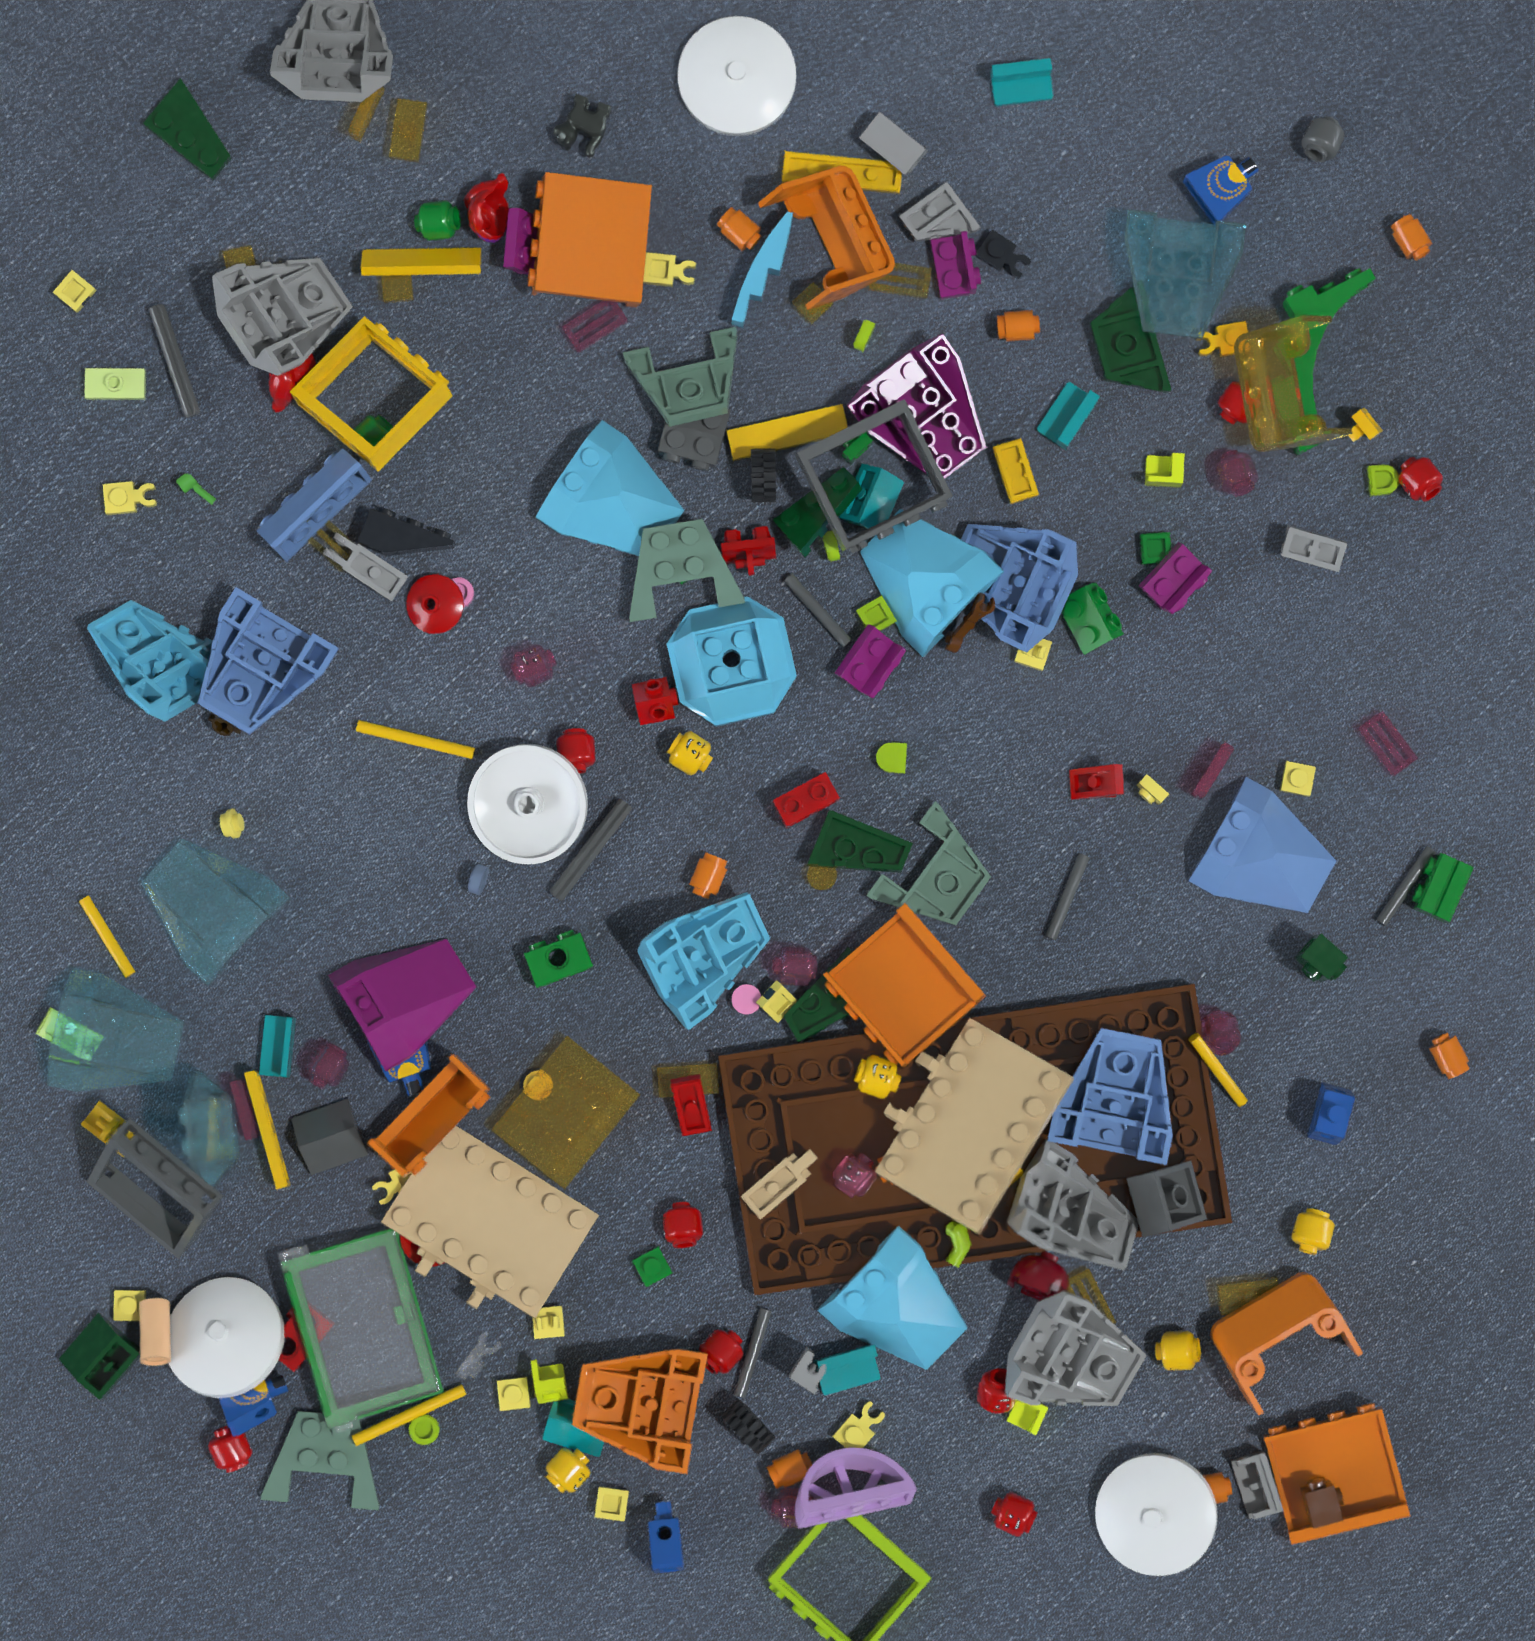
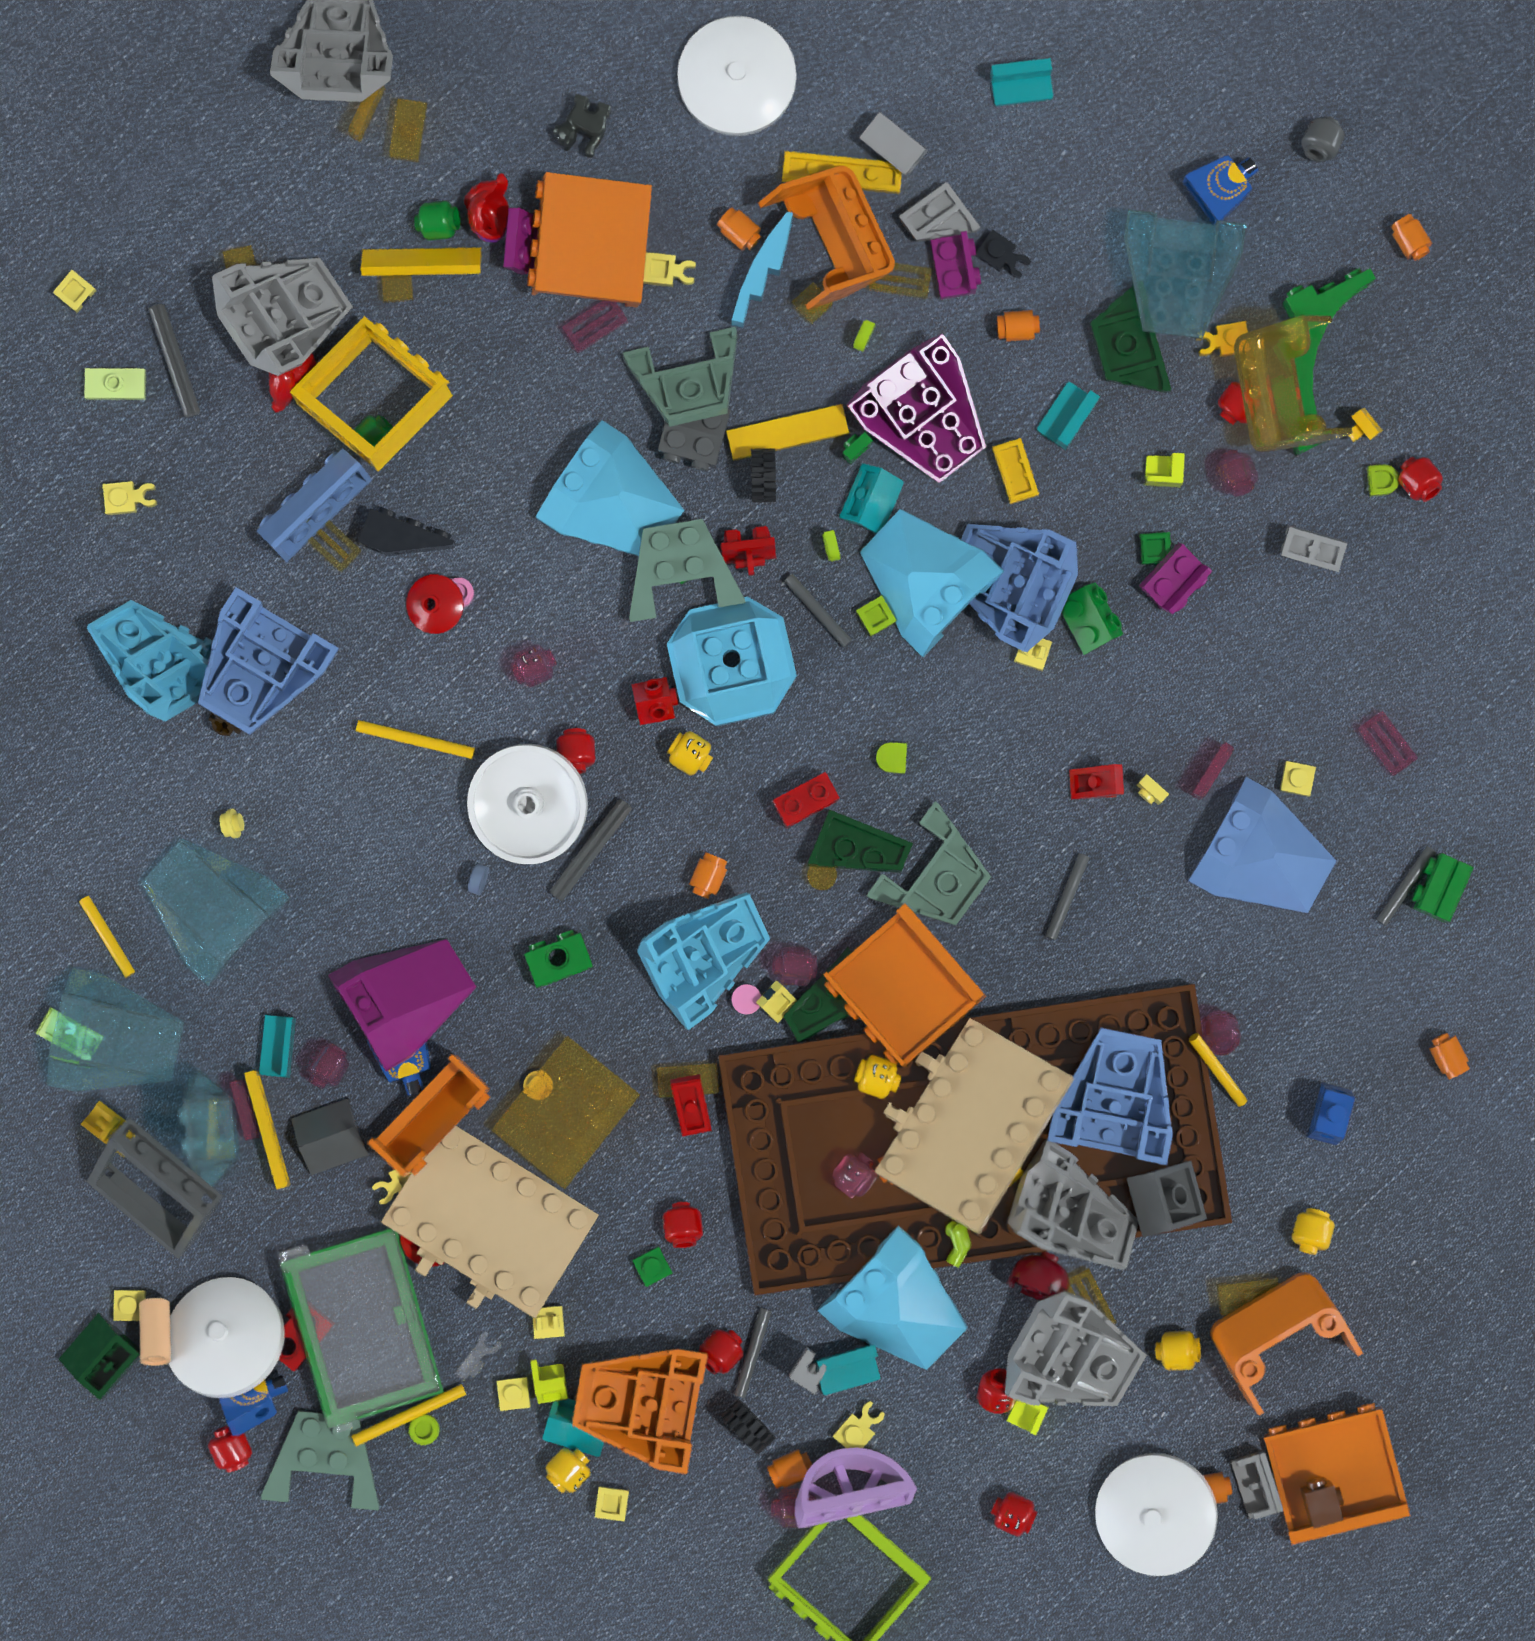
dark green wing [143,78,232,181] -> none
bright green hand [176,474,216,505] -> none
light grey hinge [323,532,408,601] -> none
blue torso [648,1502,685,1574] -> none
tan hinge [741,1149,818,1220] -> none
dark green wing [773,467,862,558] -> none
dark grey window [795,399,953,553] -> none
magenta bracket [835,624,906,698] -> none
reddish brown piece [944,593,995,653] -> none
dark green brick [1294,933,1348,982] -> none

